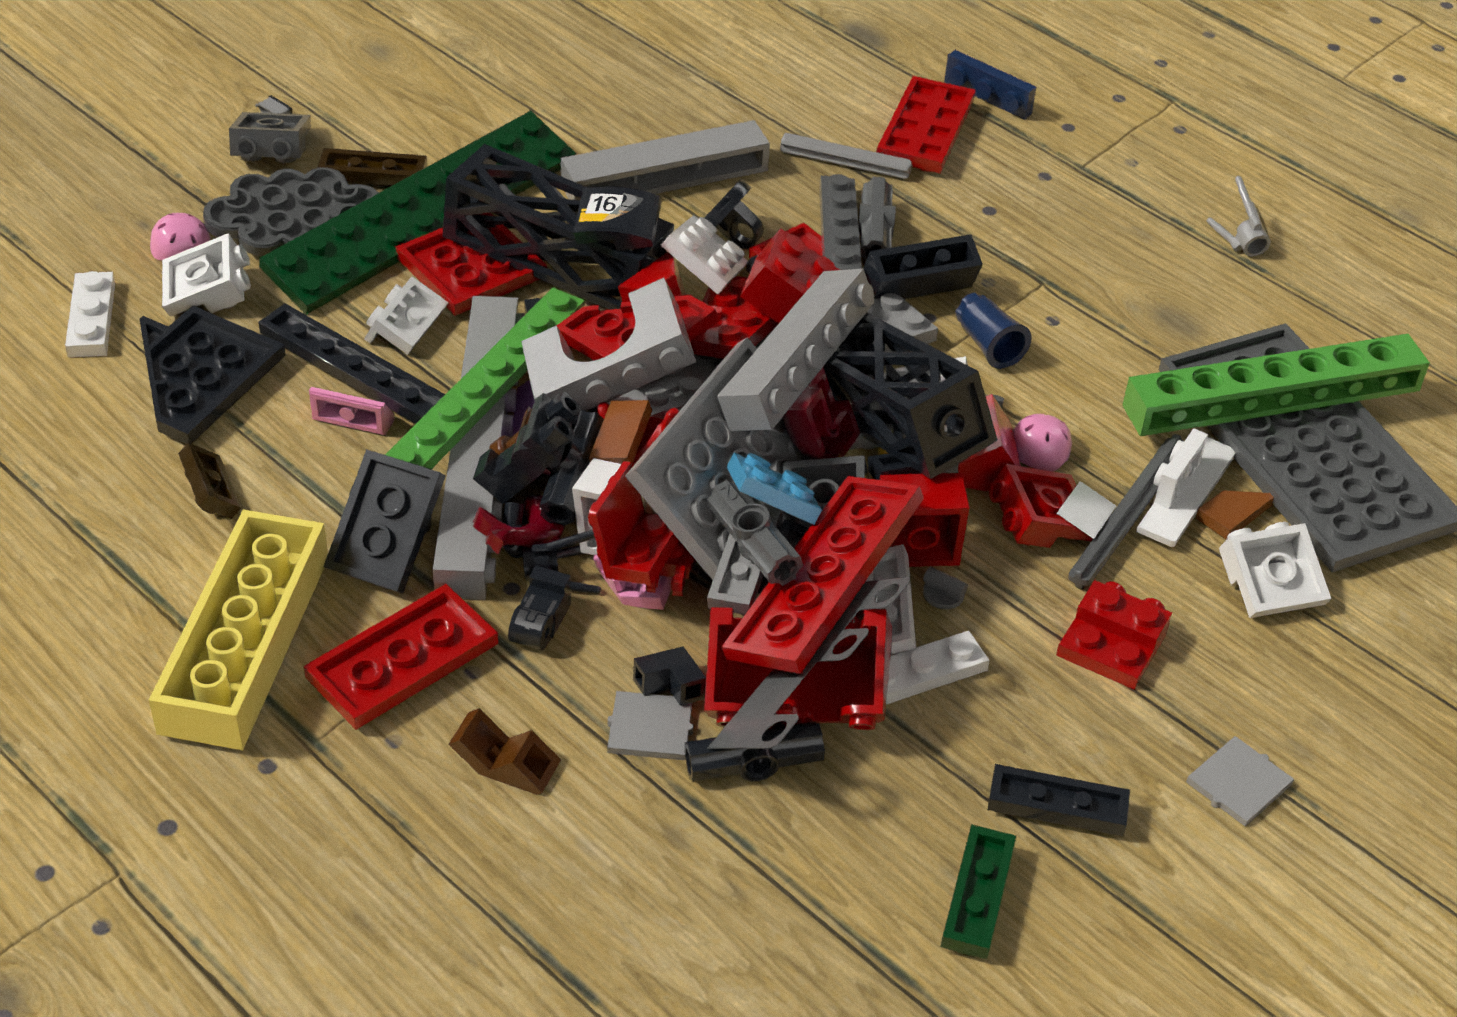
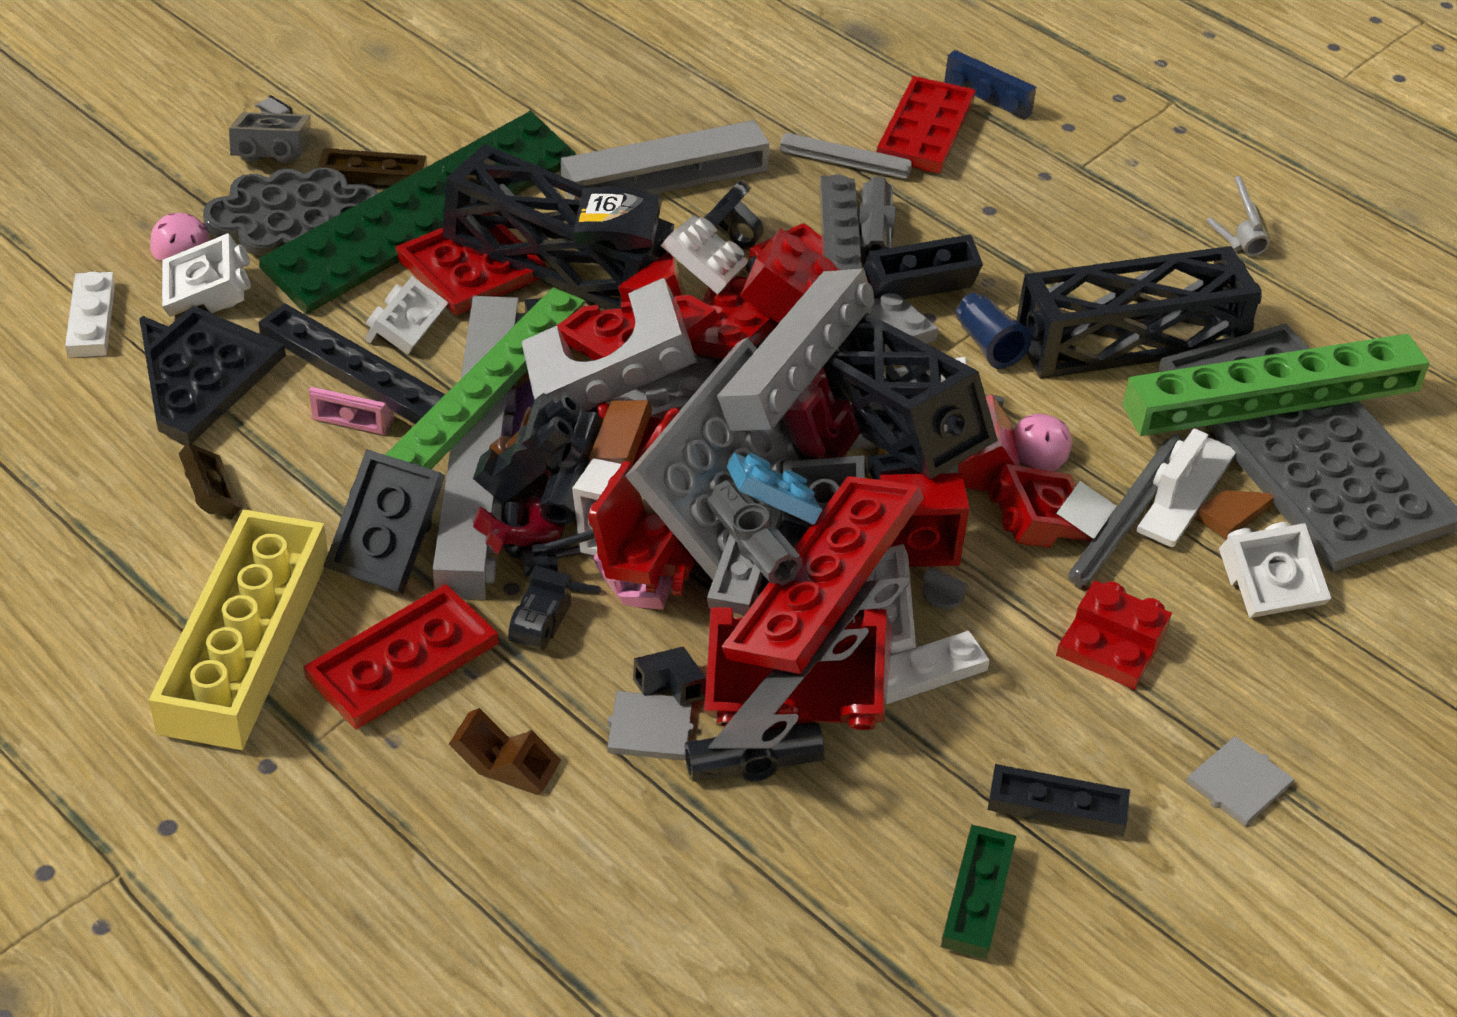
none -> black piece [1016,246,1262,379]

